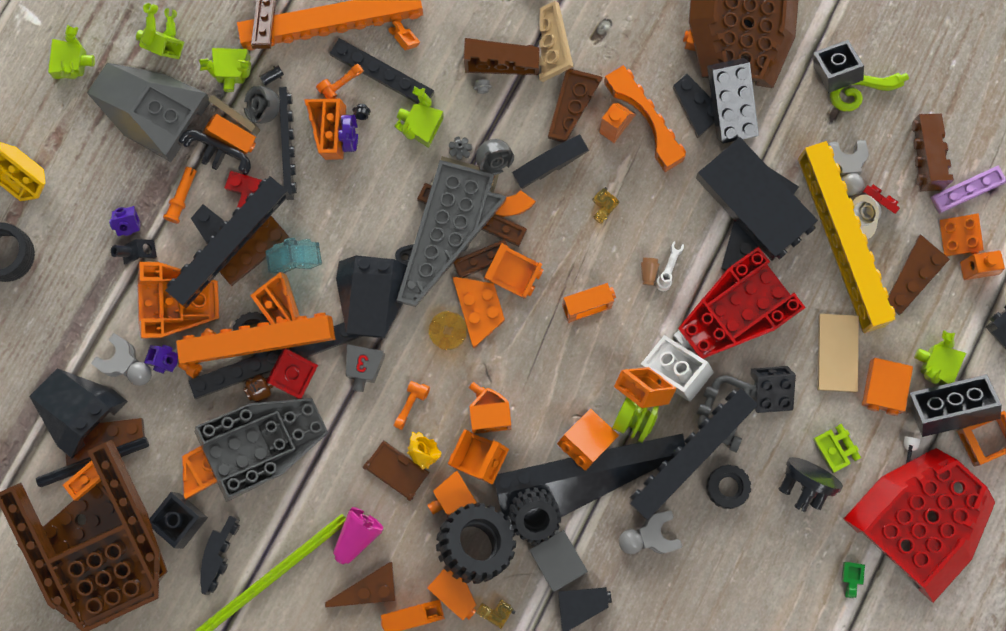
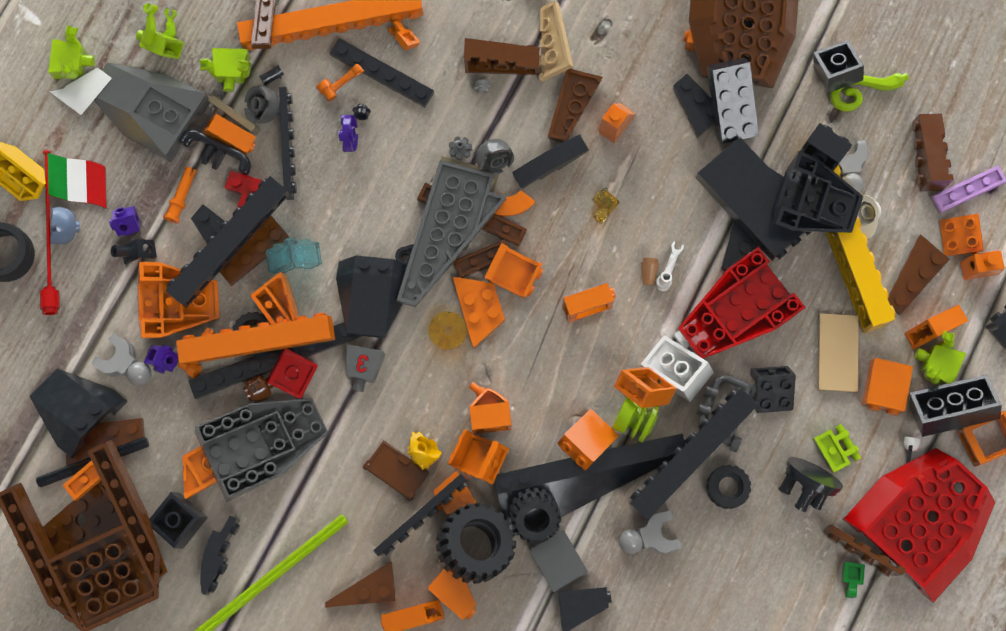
orange wedge [304,98,346,160] -> none
dark pink cone [333,507,384,565] -> none
orange brick [393,381,430,430] -> none
lime torso [395,86,444,148] -> none
clear yellow piece [476,599,516,629] -> none
orange arch [604,65,686,172] -> none
red plate [863,184,900,214] -> none
none -> flag [40,150,107,315]
none -> white sticker [49,68,112,115]
none -> sand blue cylinder [51,207,80,245]
none -> black plate [373,472,471,556]
none -> black wedge [773,151,863,233]
none -> black brick [800,123,852,171]
none -> reddish brown wing [823,524,906,577]
none -> orange slope [904,304,968,350]

